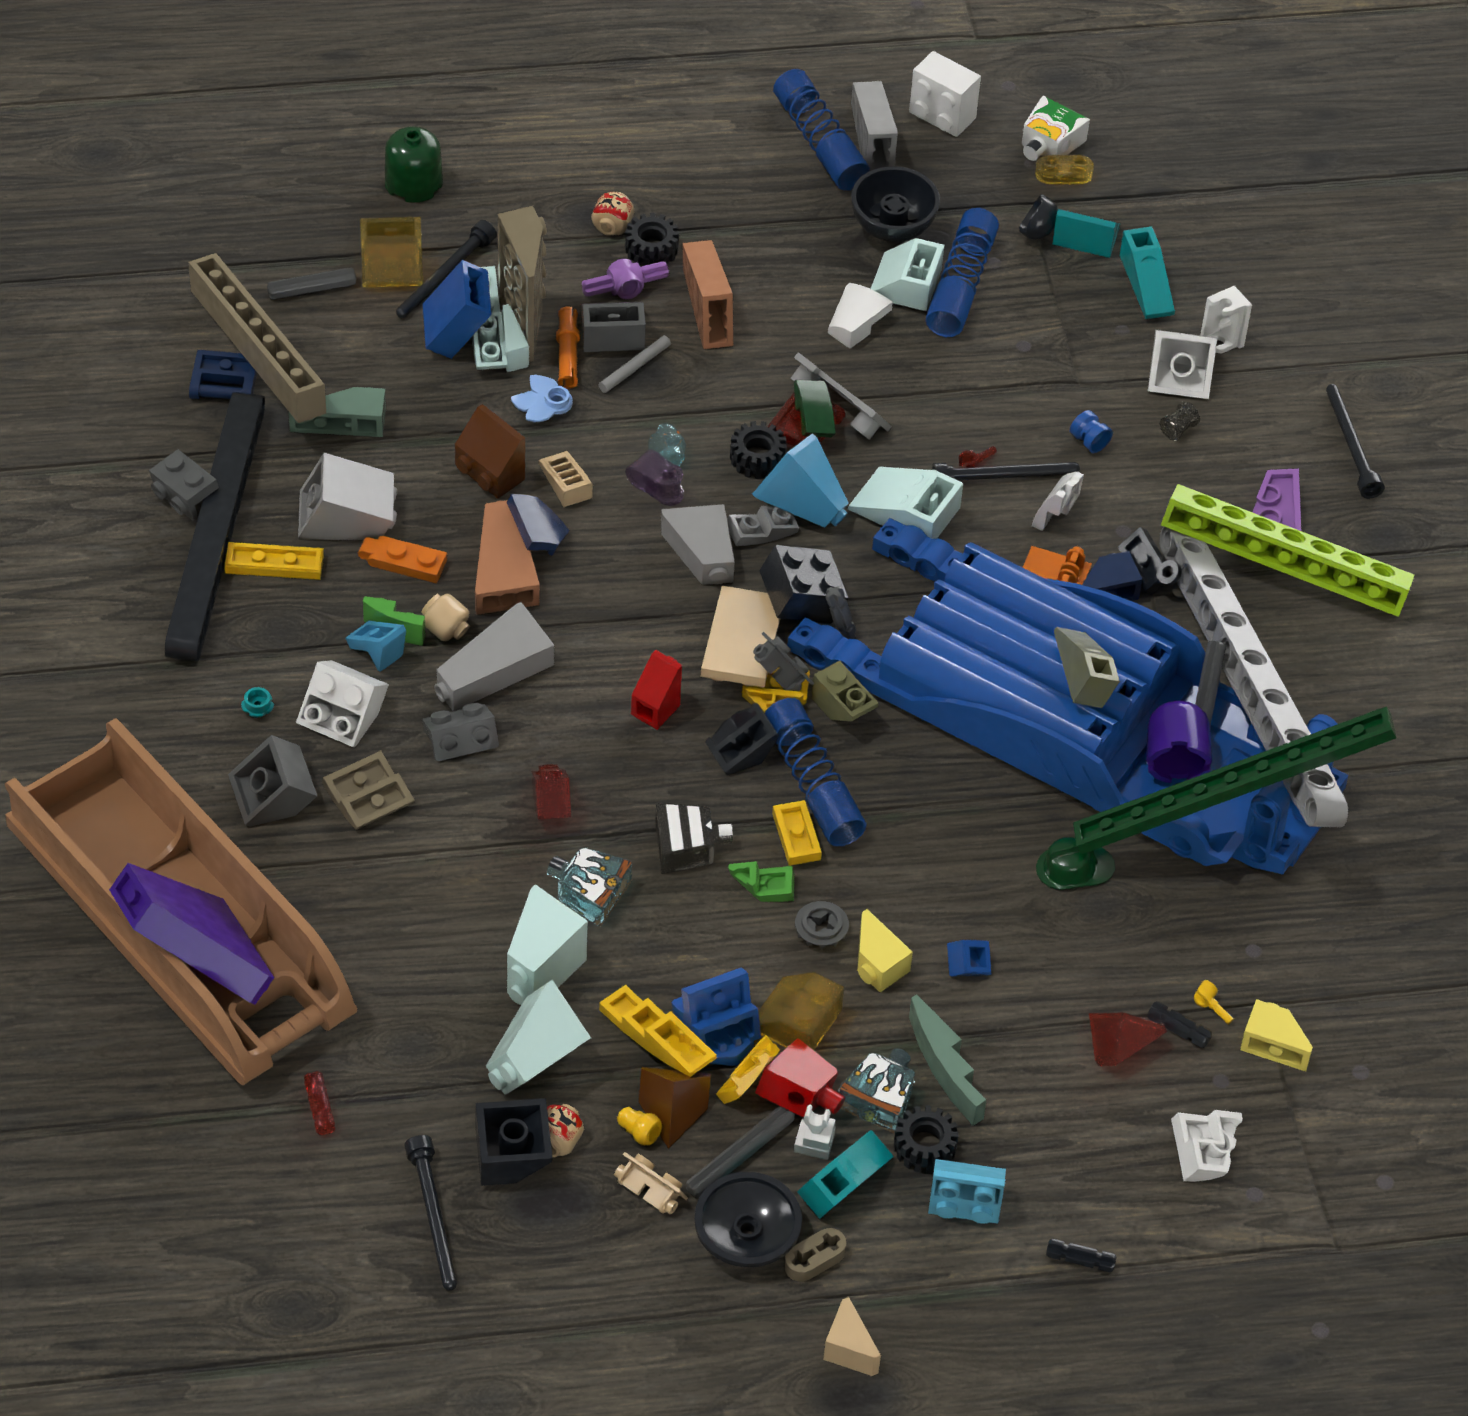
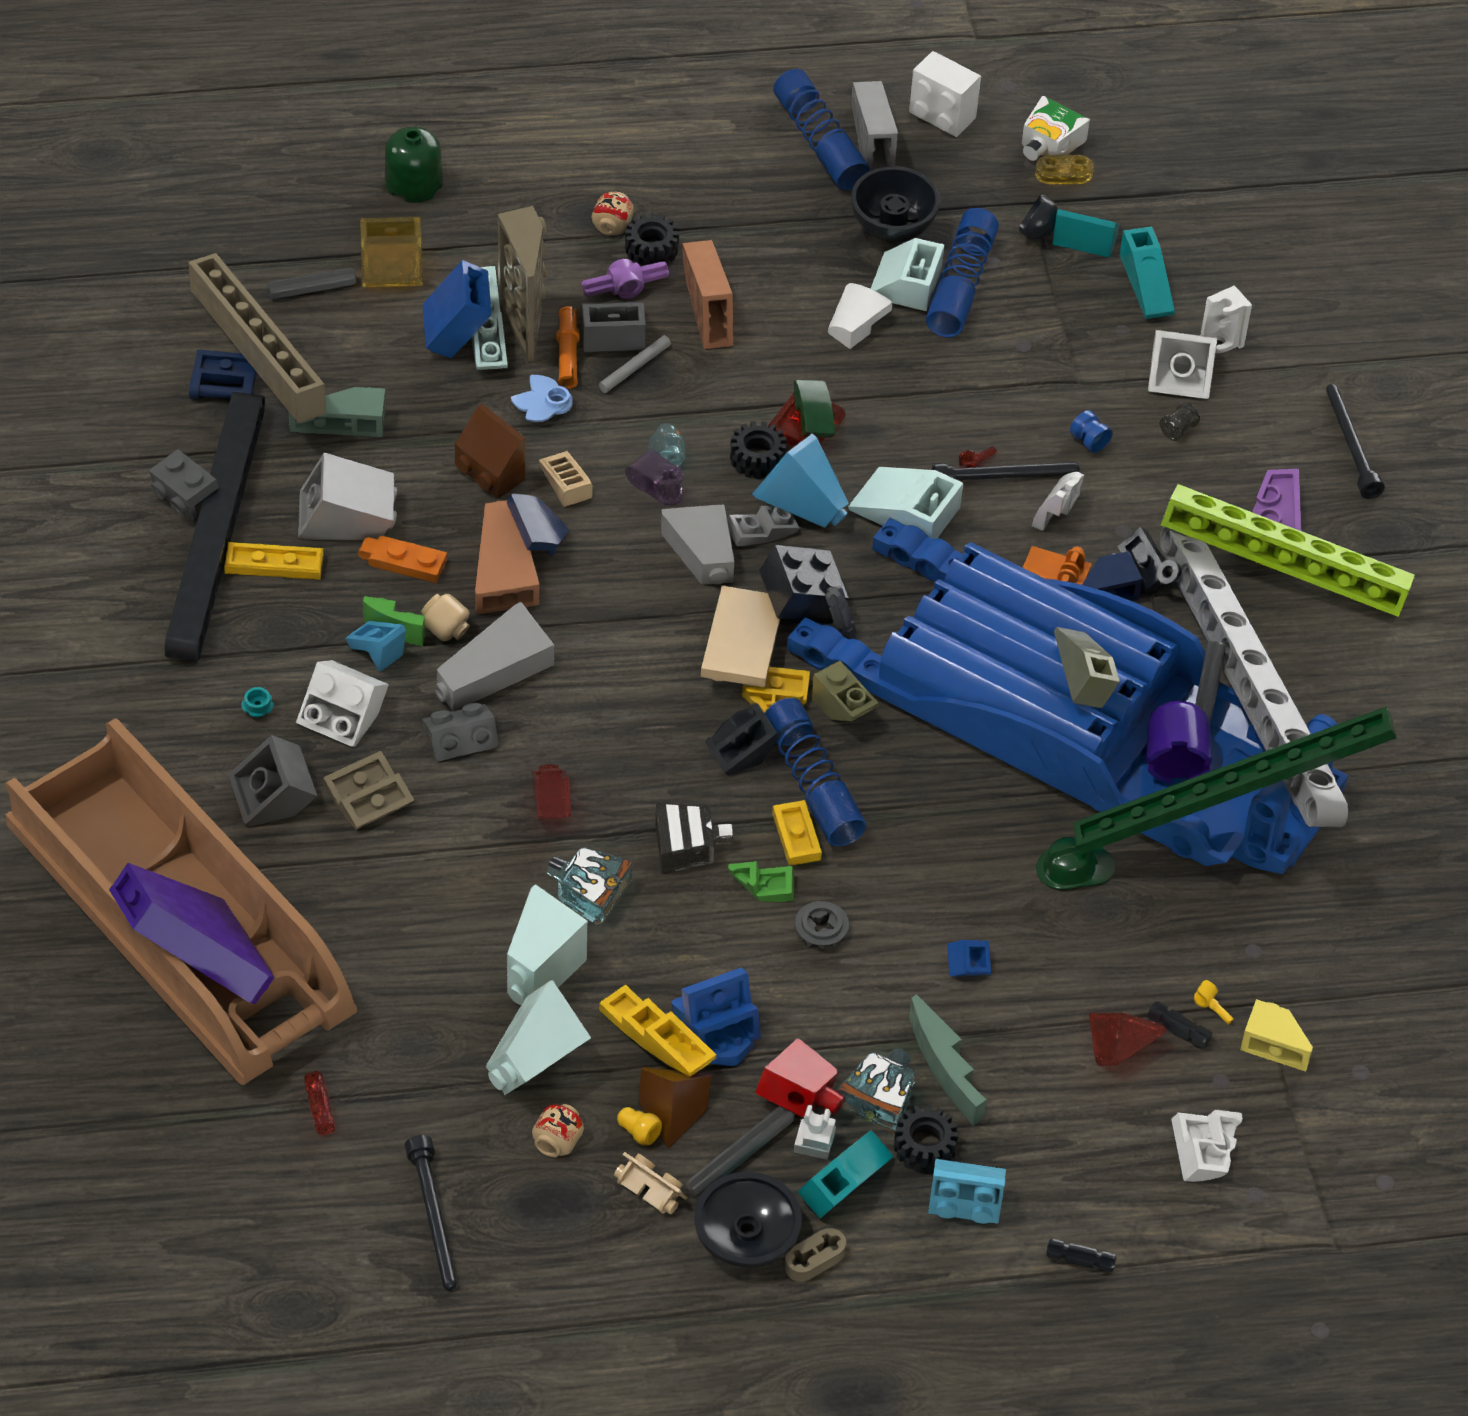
black piece [396,220,497,318] -> none
black slope [475,1098,553,1186] -> none
light aqua slope [502,304,529,372] -> none
red slope [631,650,682,730] -> none
yellow slope [716,1035,780,1104] -> none
dark grey hinge [753,632,814,691] -> none
clear yellow slope [758,972,844,1050] -> none
light grey brick [790,352,892,440] -> none
tan slope [823,1297,881,1376] -> none
light yellow slope [857,909,913,992] -> none

